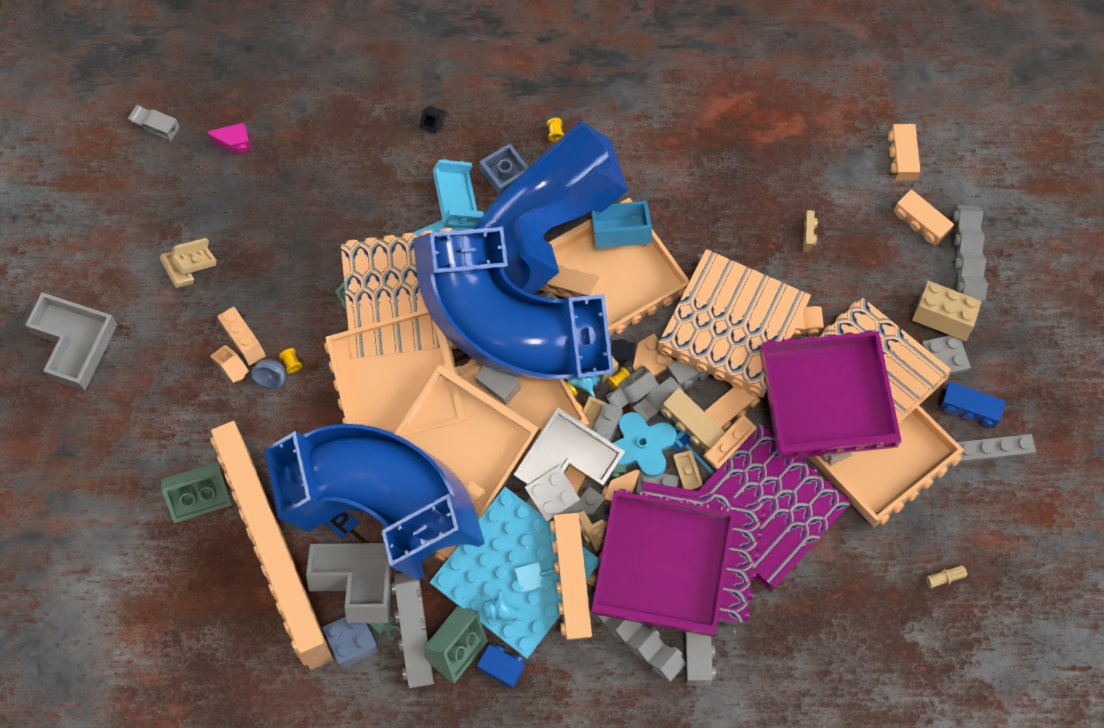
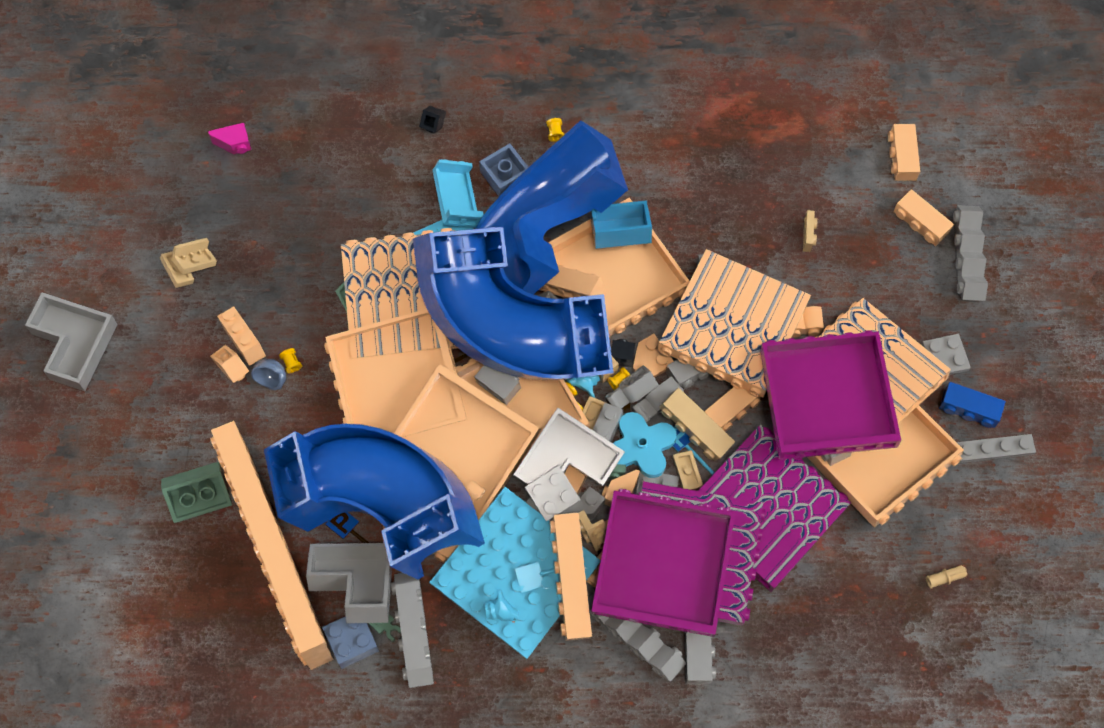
light grey piece [128,105,180,142] -> none
sand green slope [423,606,488,684] -> none
blue brick [477,644,525,690] -> none
light nougat tile [703,414,757,470] -> none
tan brick [912,281,982,341] -> none

